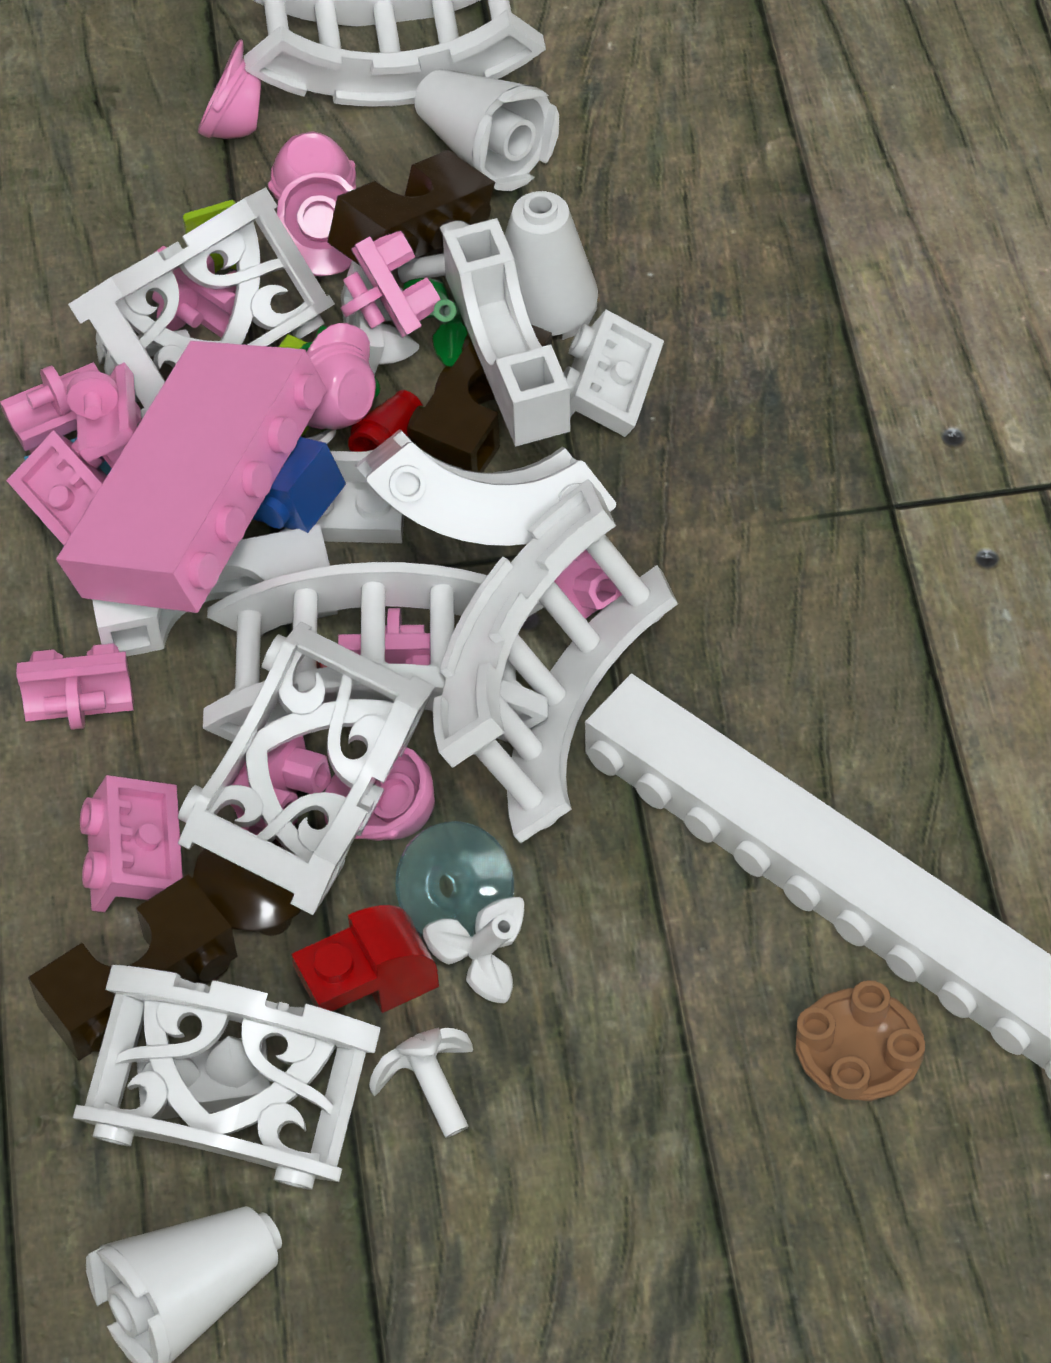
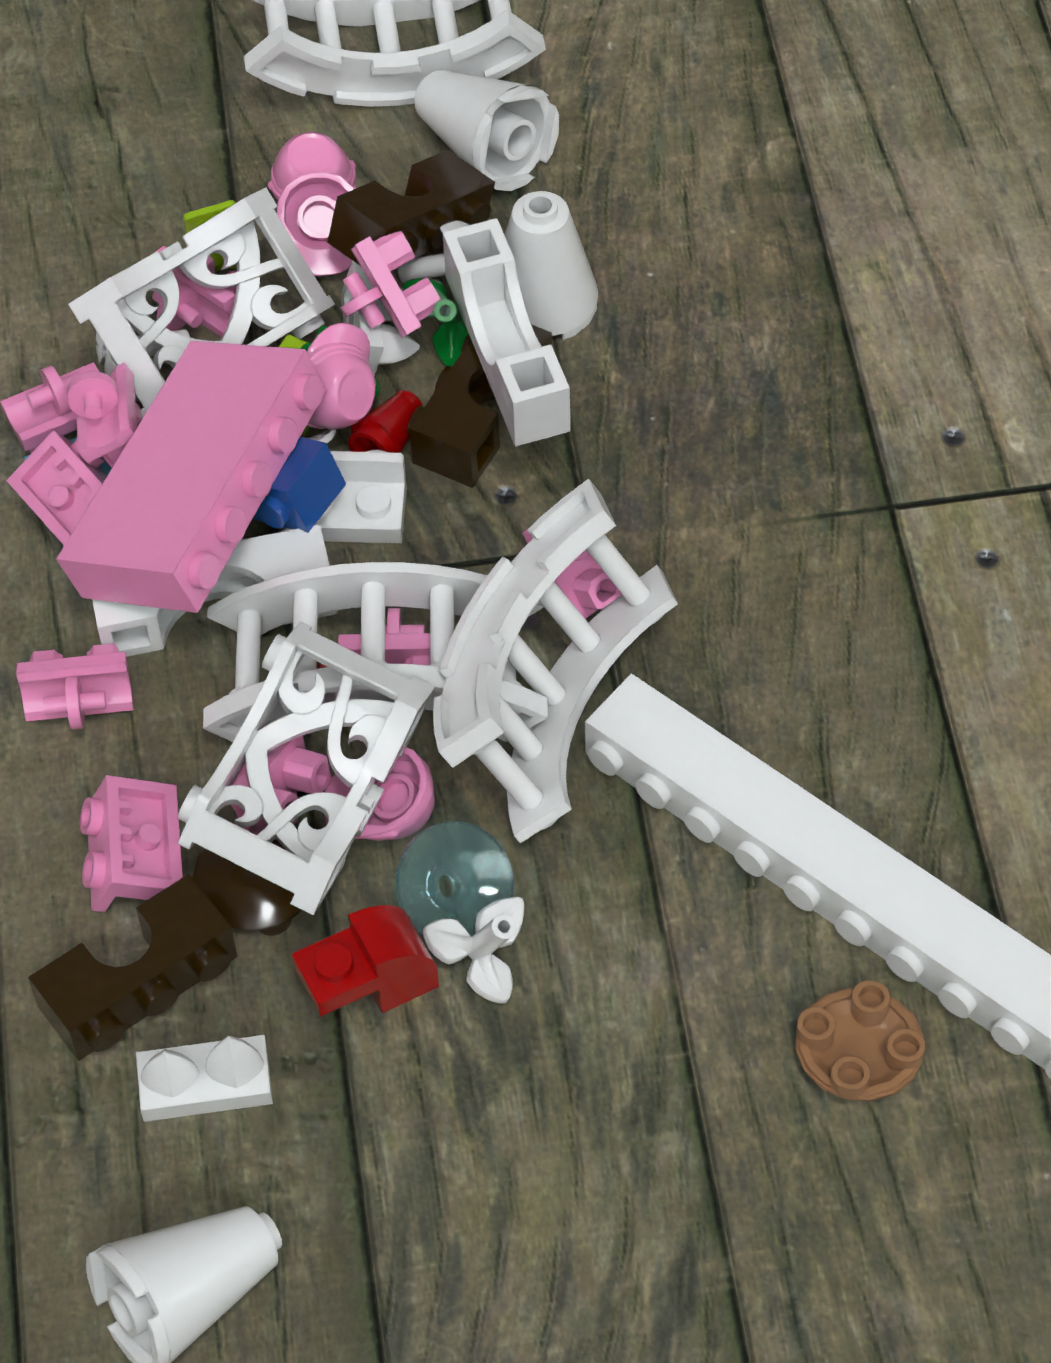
white fence [73,965,381,1190] -> none
bright pink hat [198,39,261,139] -> none
white fence [355,429,616,546] -> none
white plant [369,1027,473,1138] -> none
white bracket [563,309,664,437] -> none

